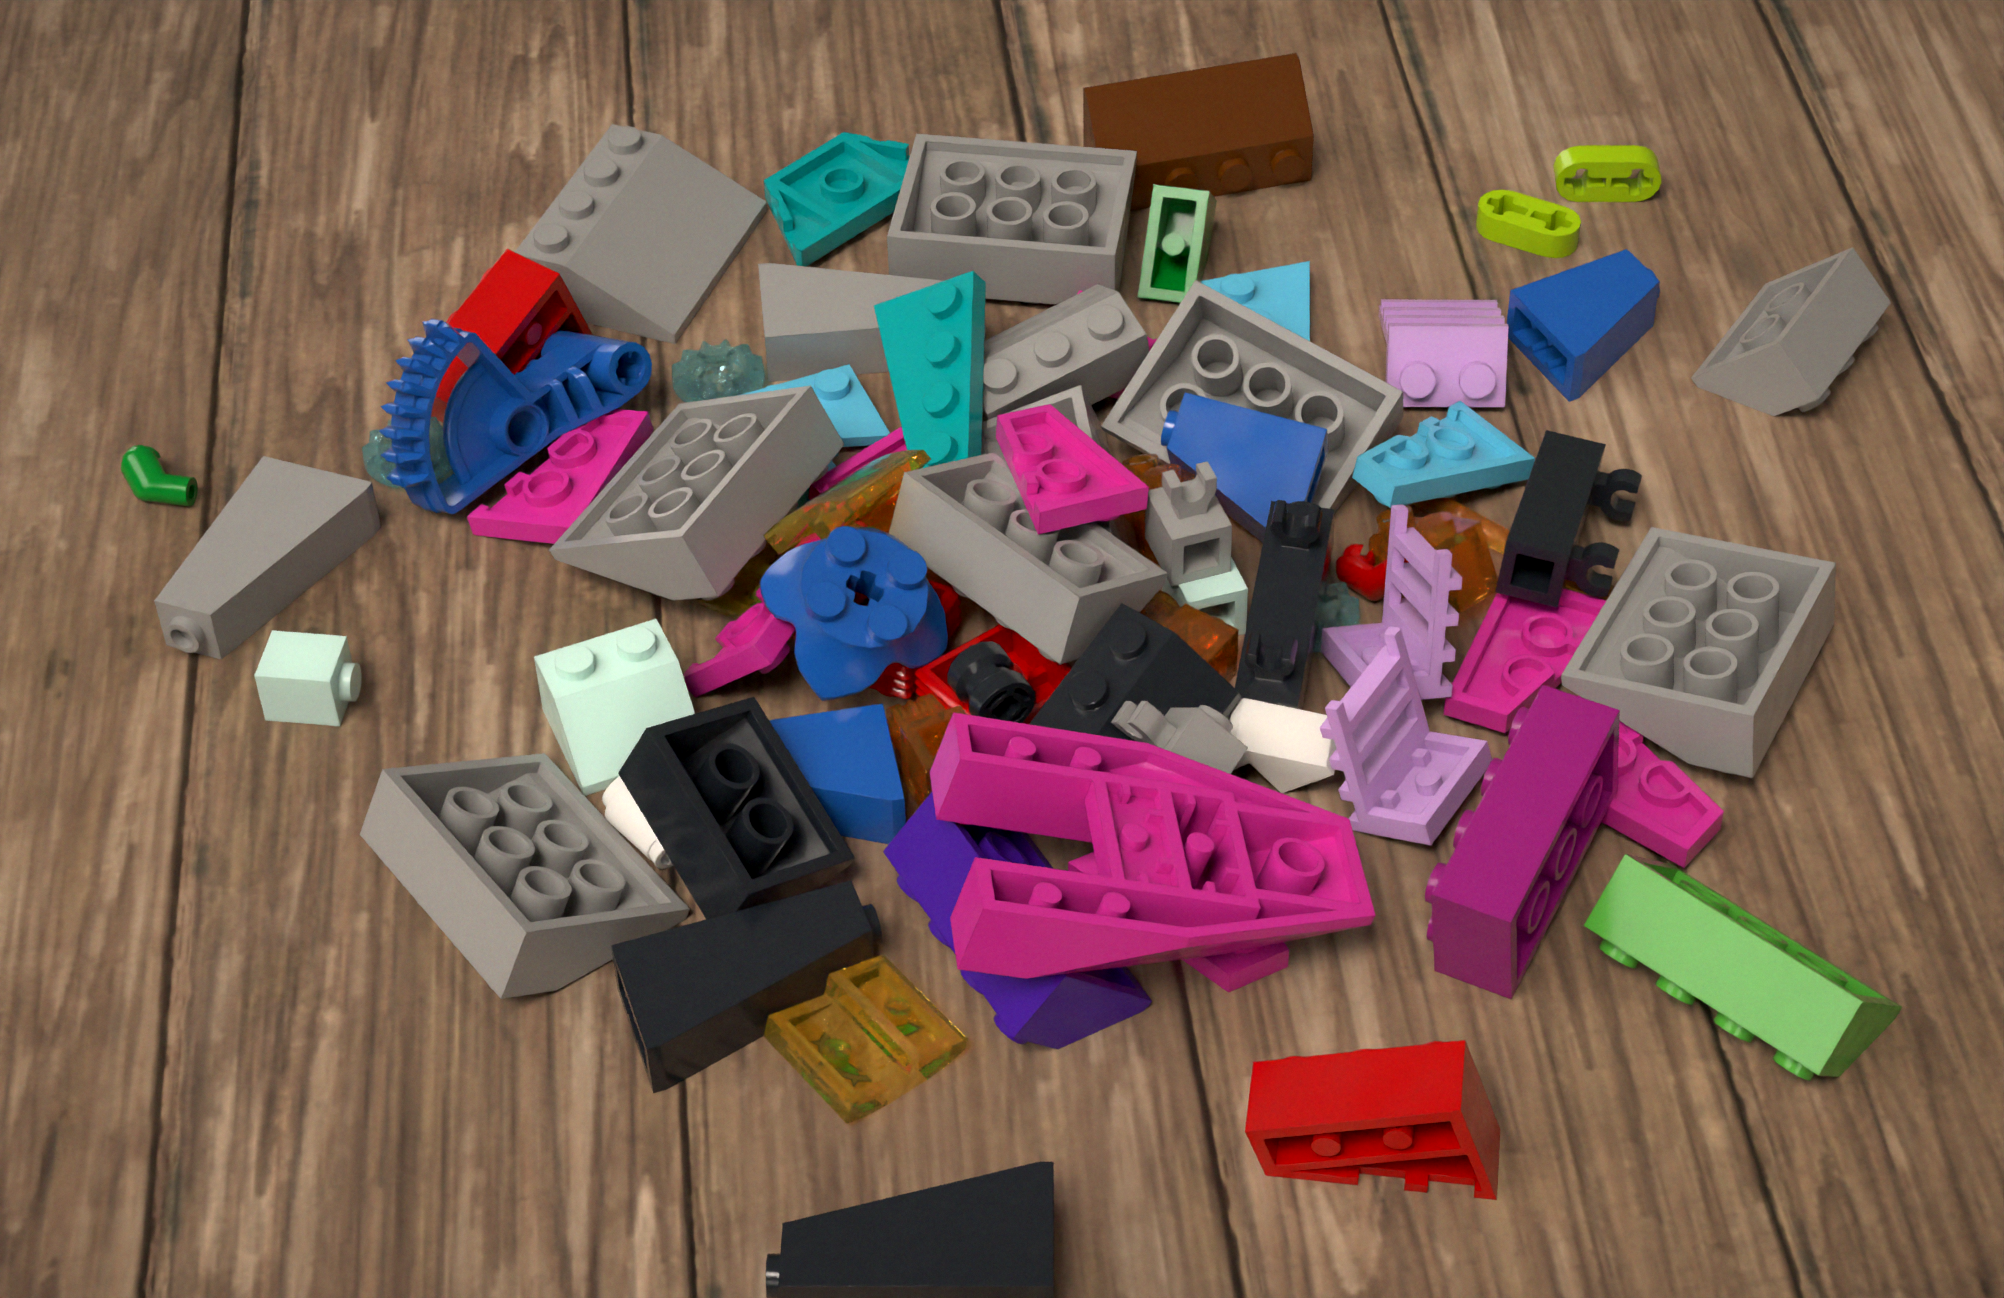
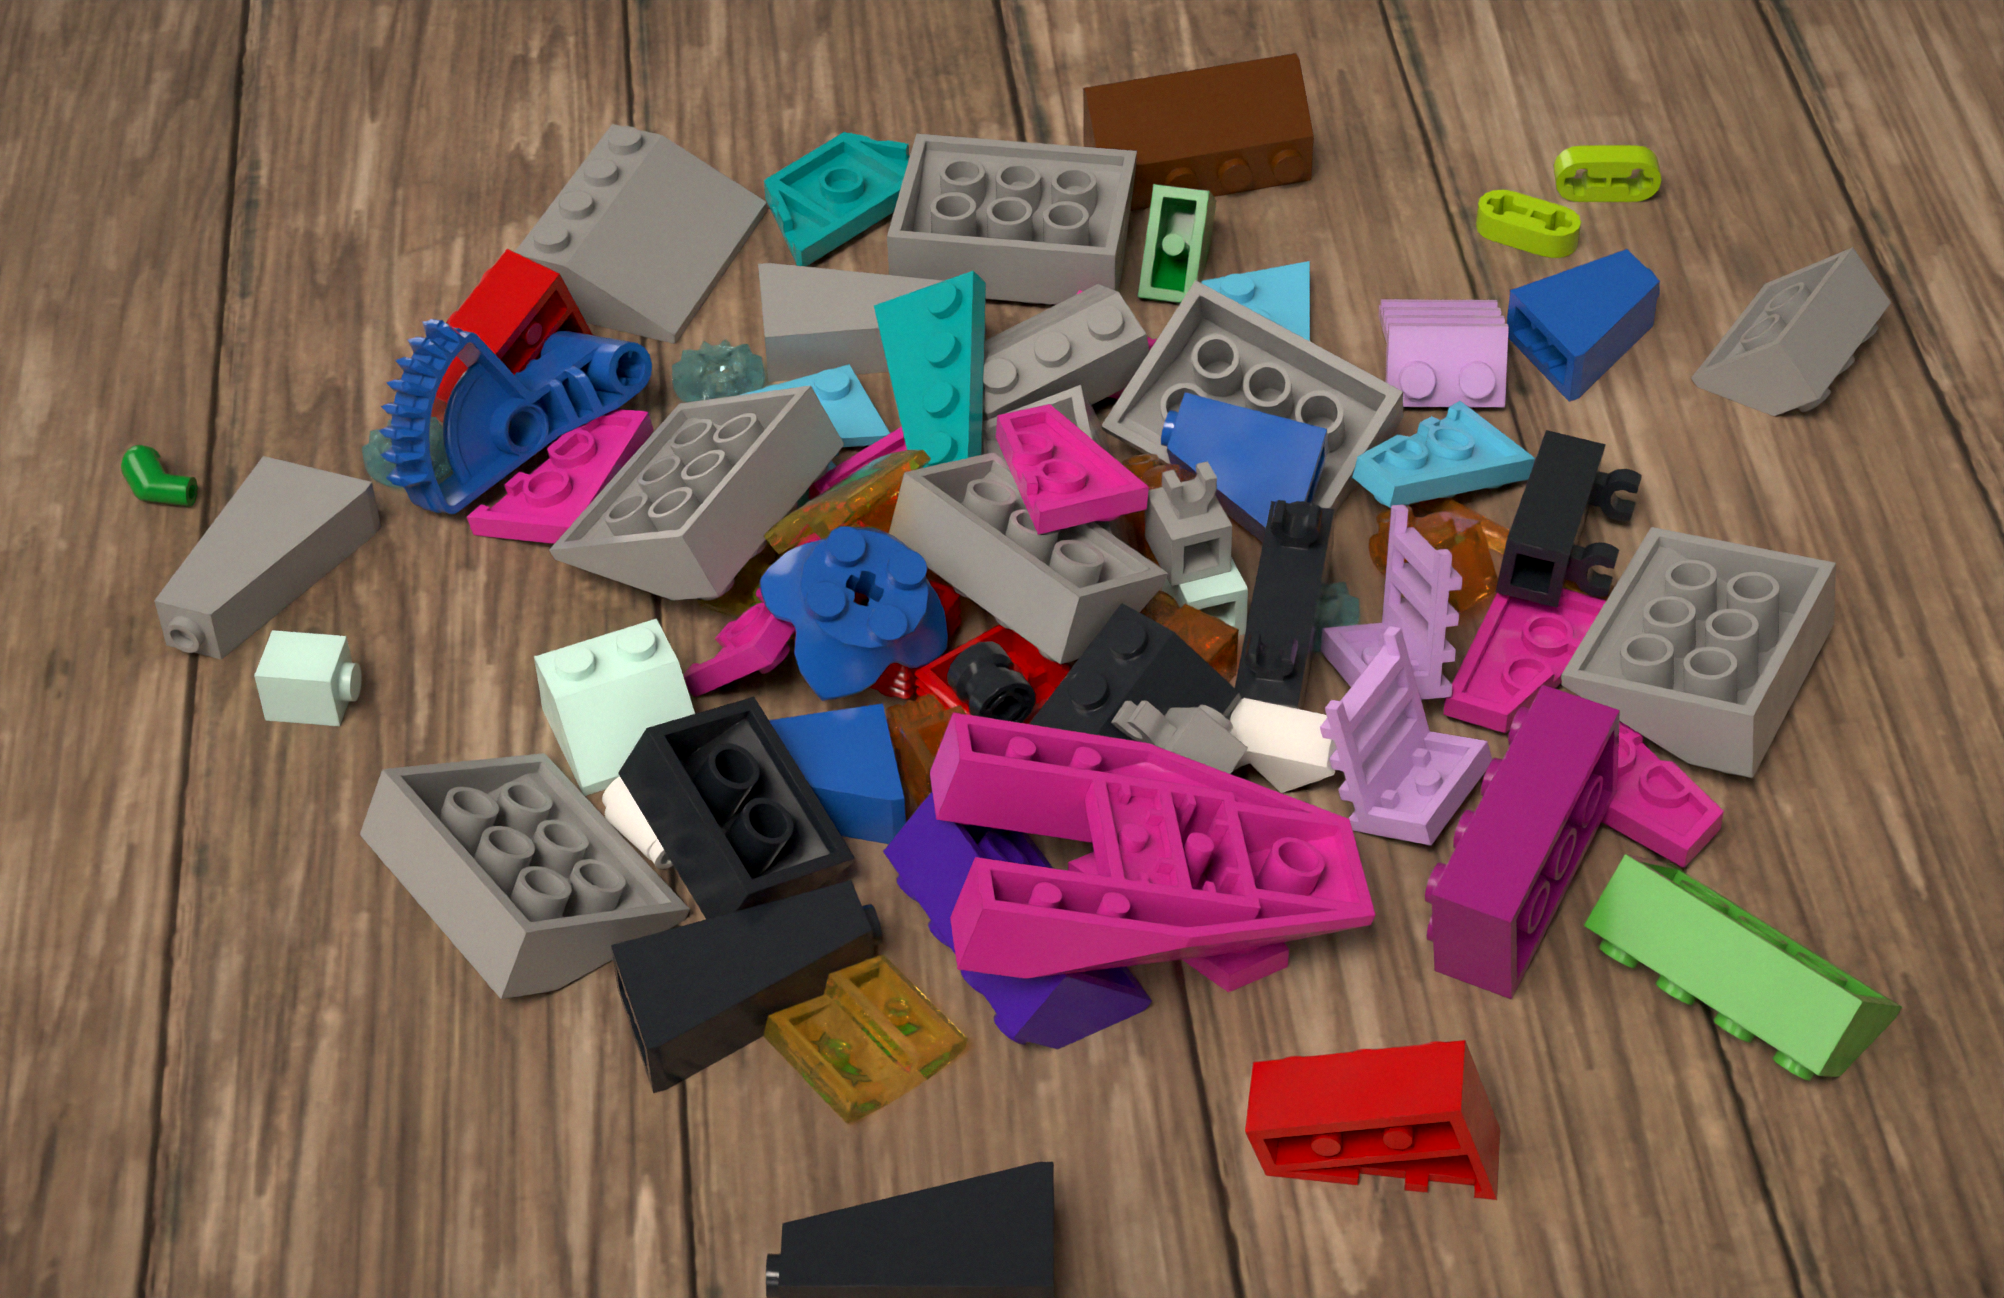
red arm [1335,544,1408,601] -> none

